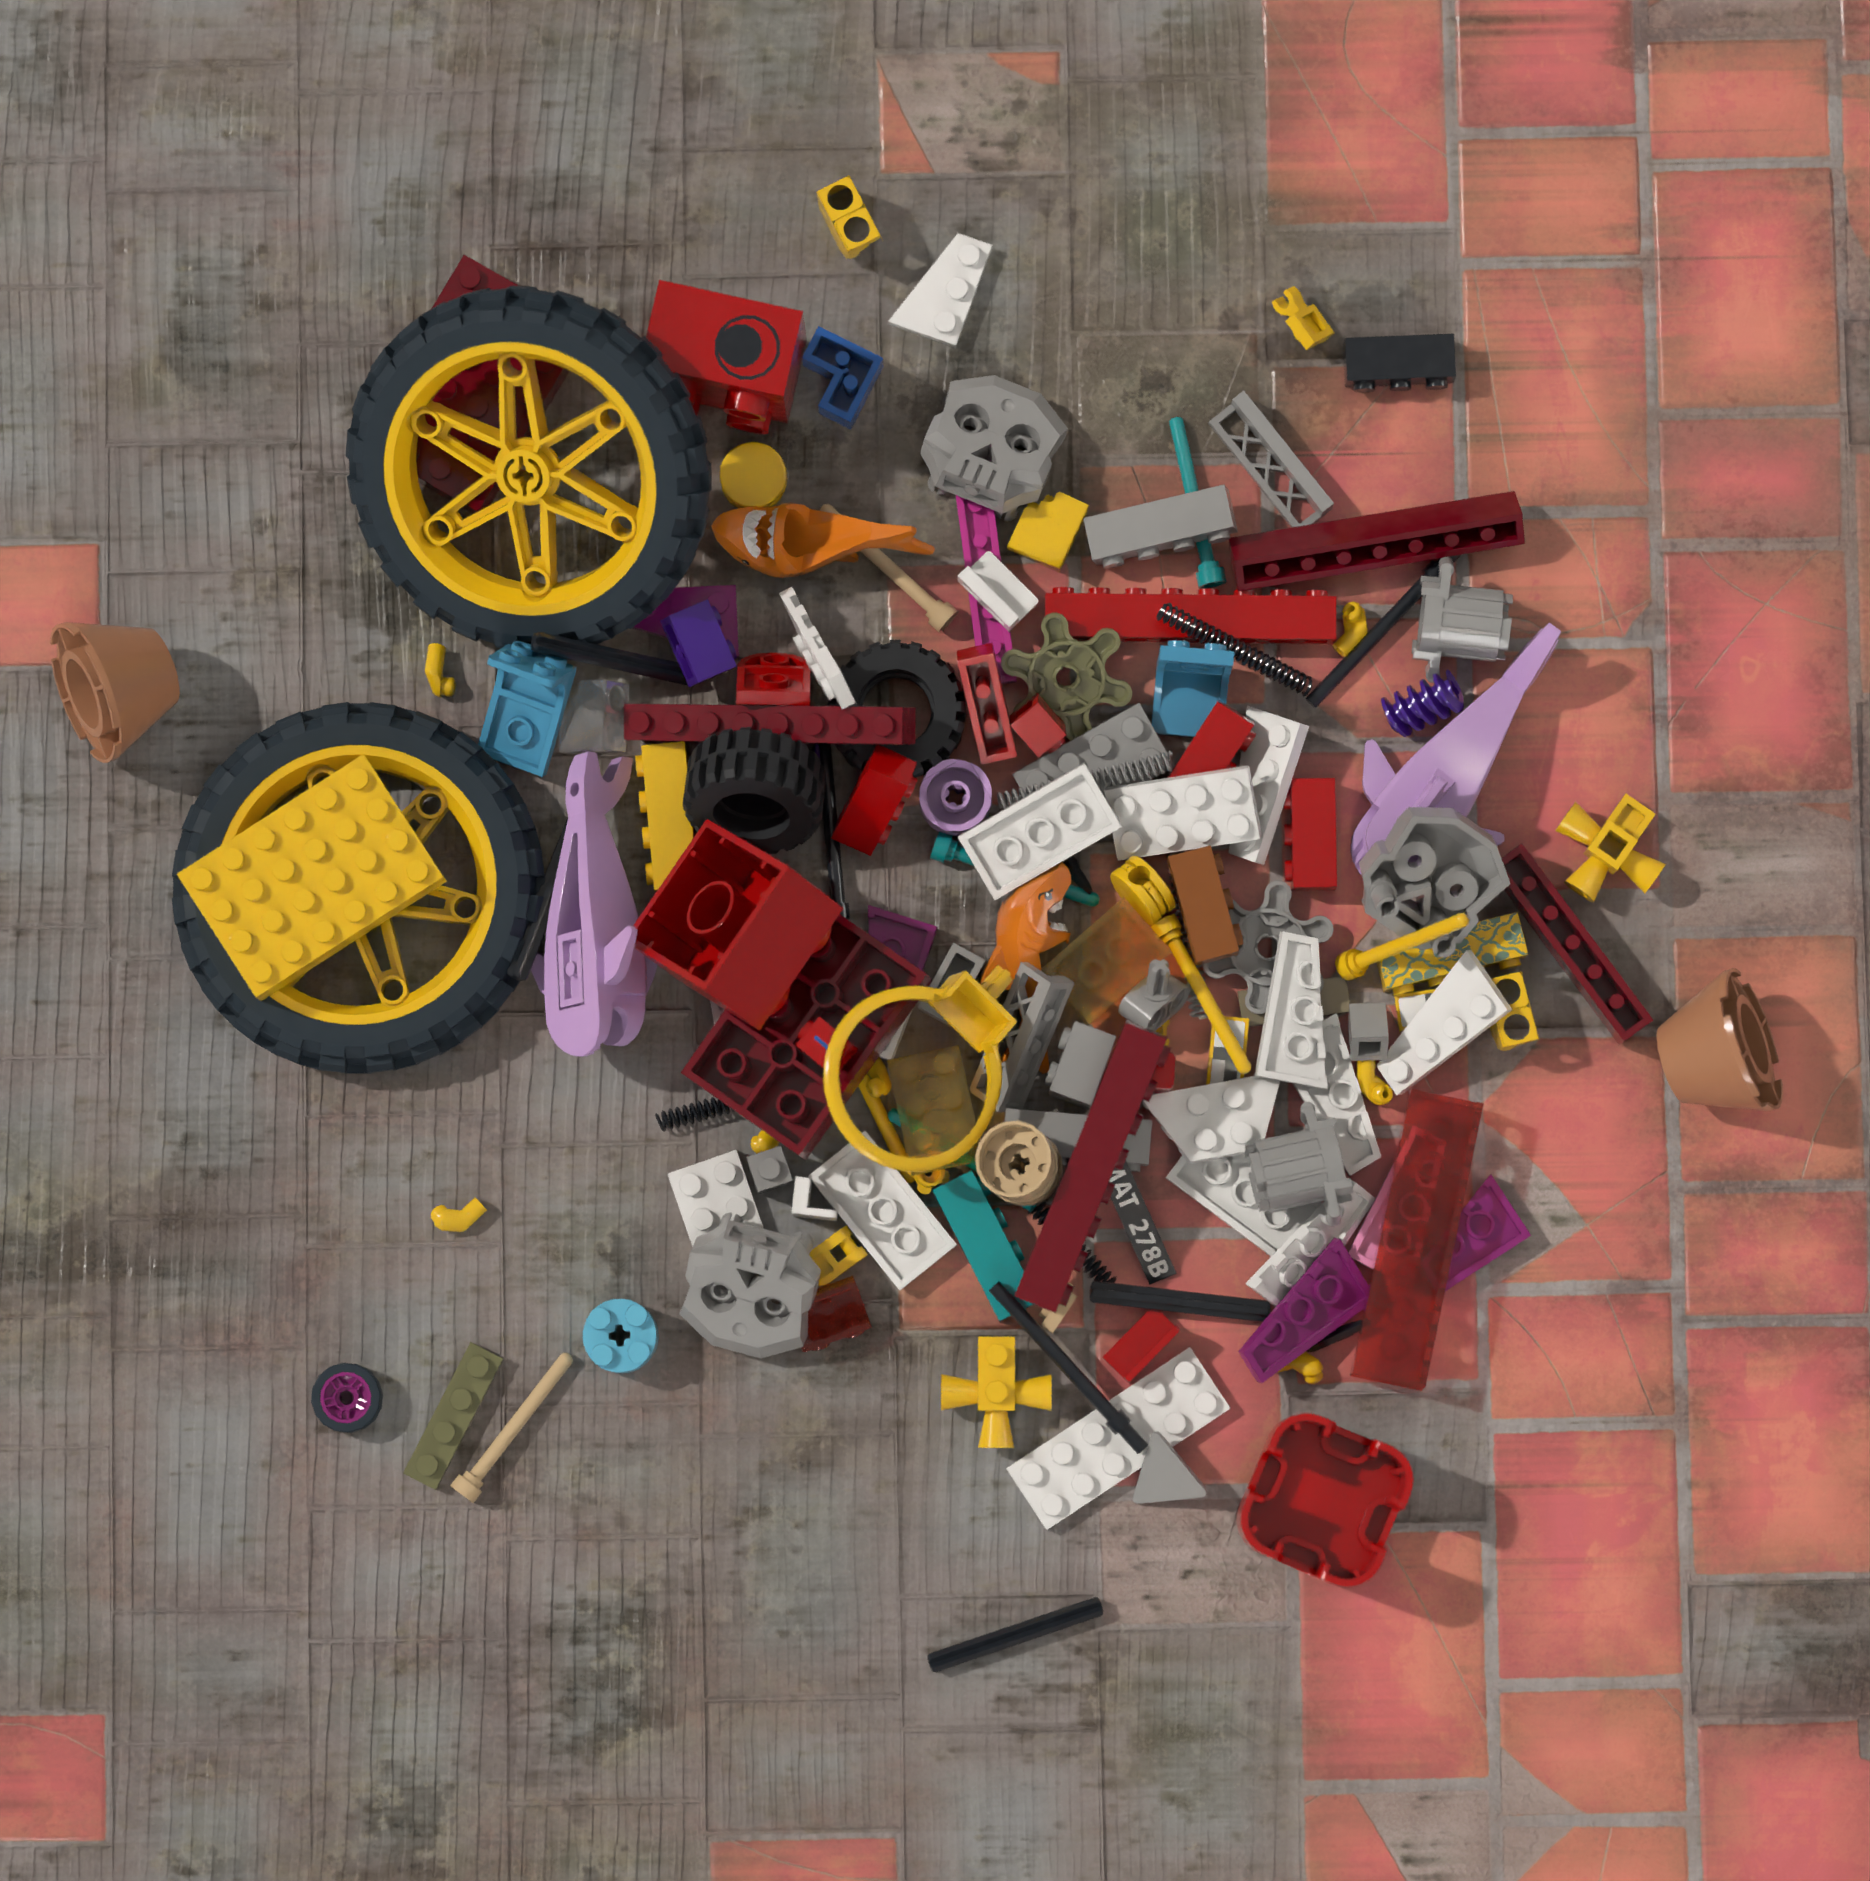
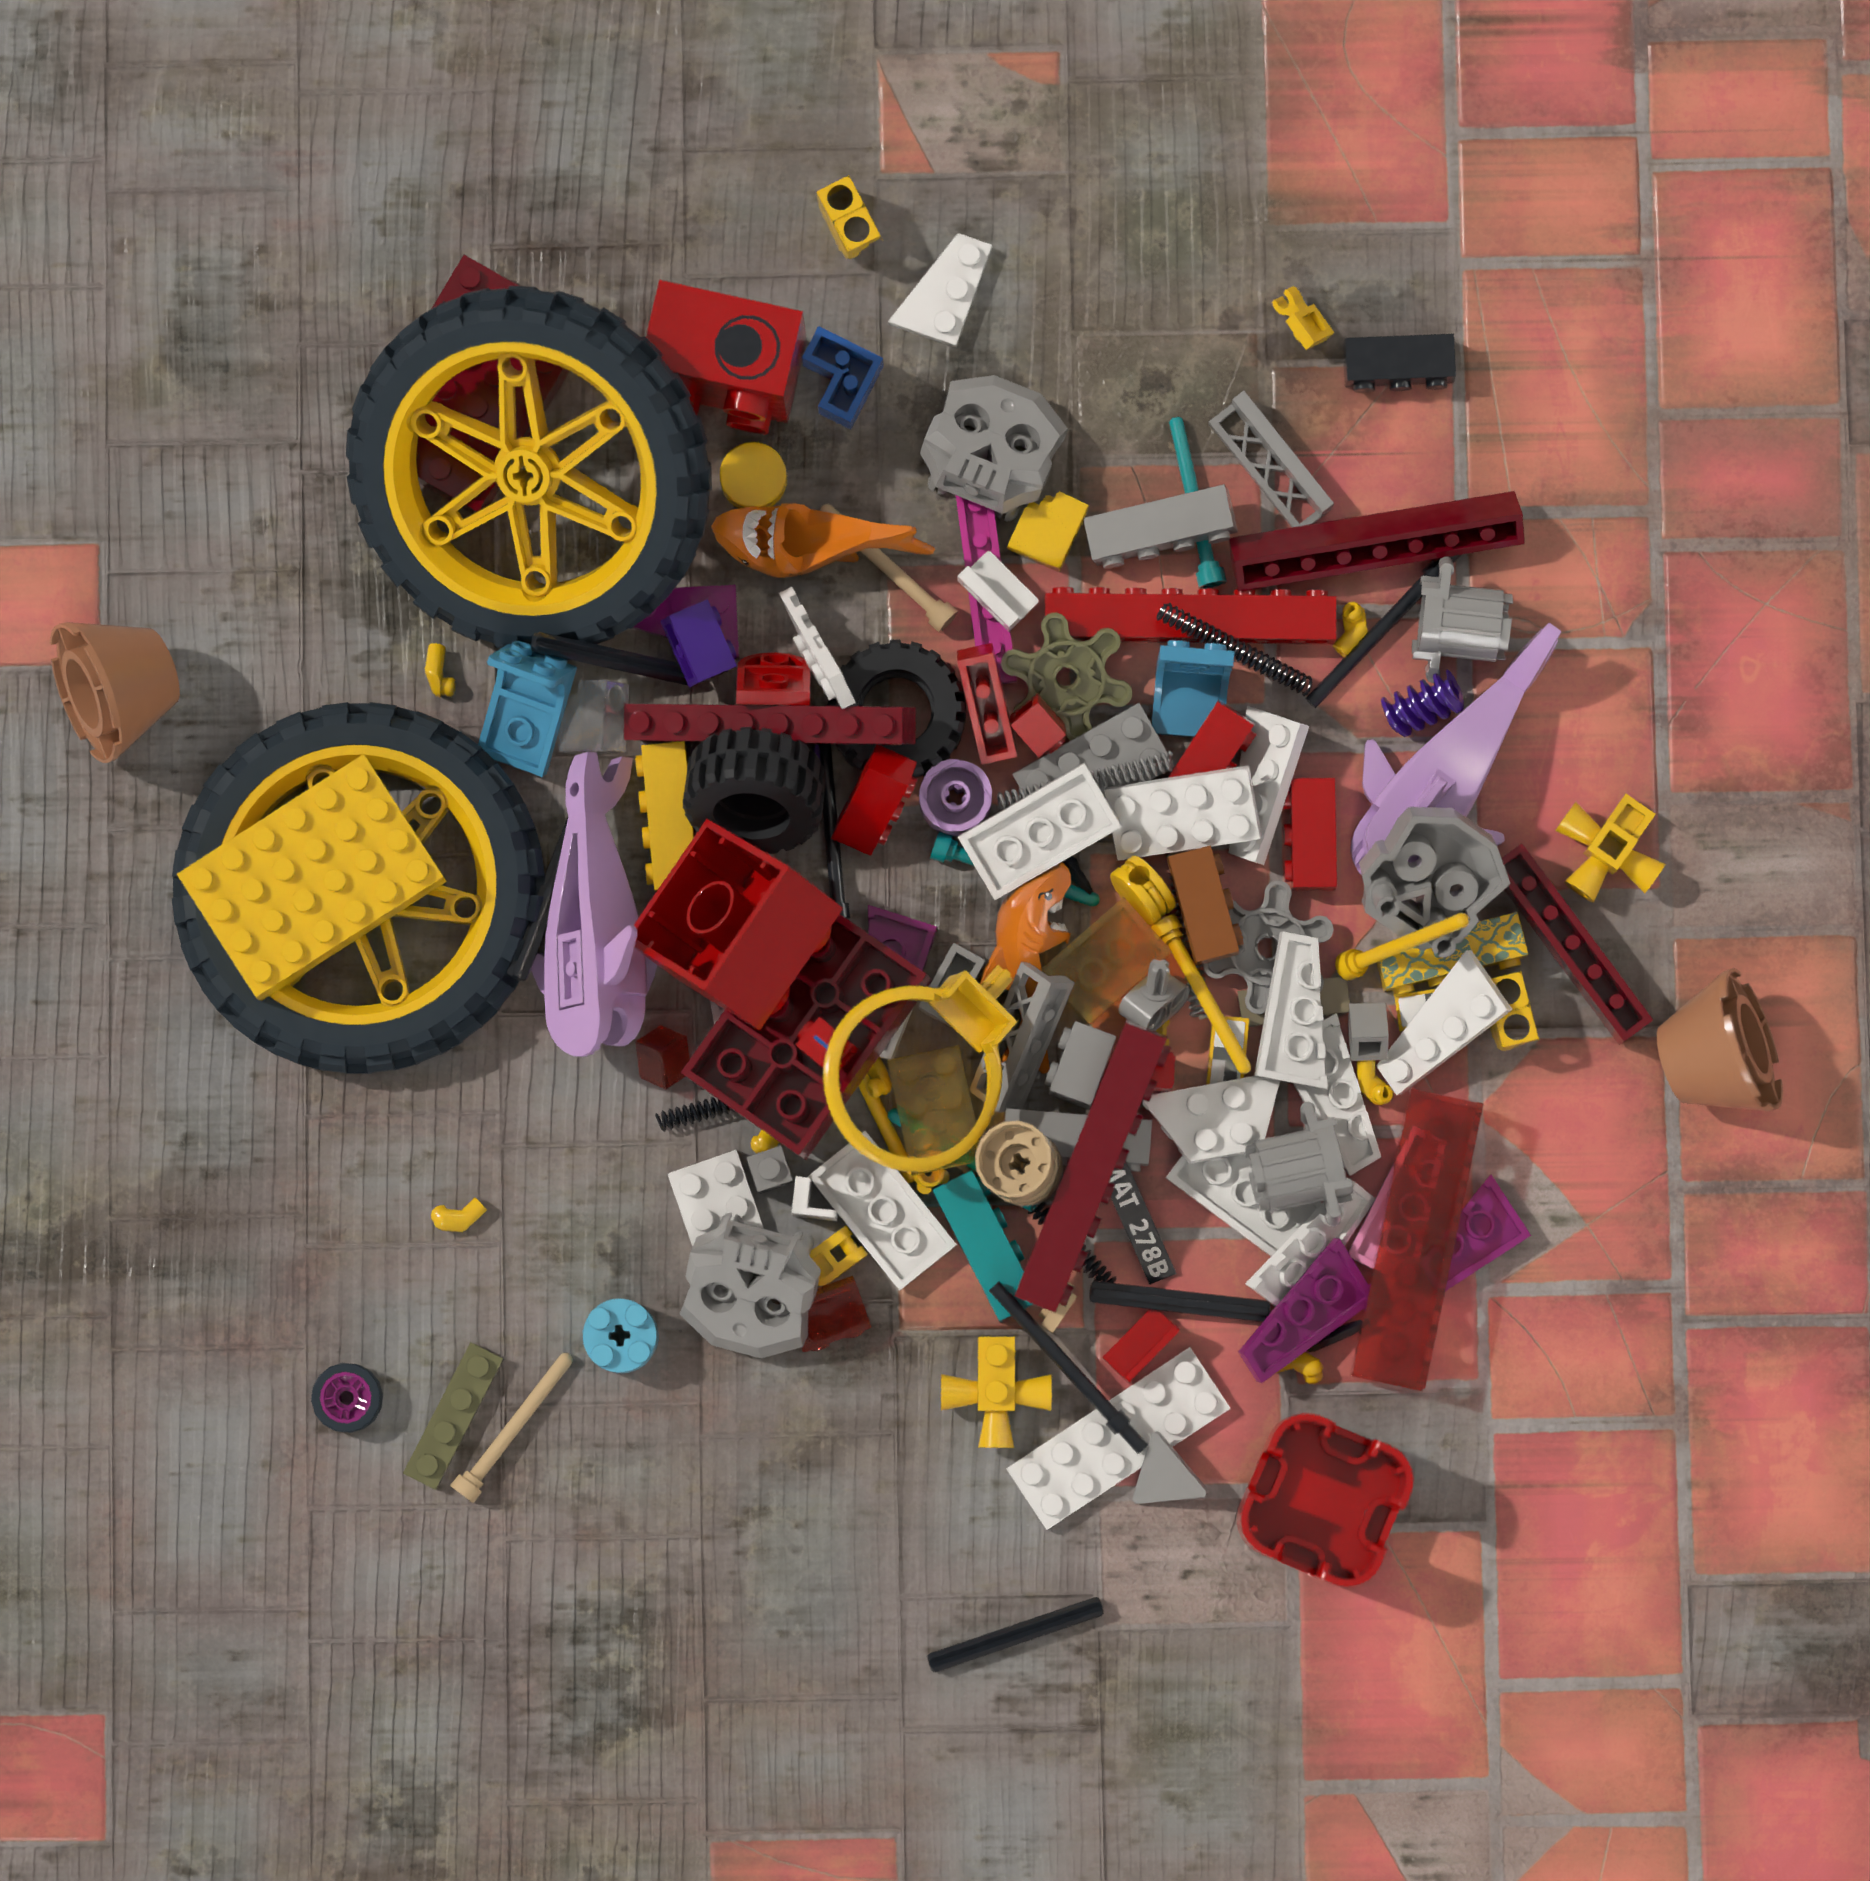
none -> clear red panel [635,1025,690,1089]

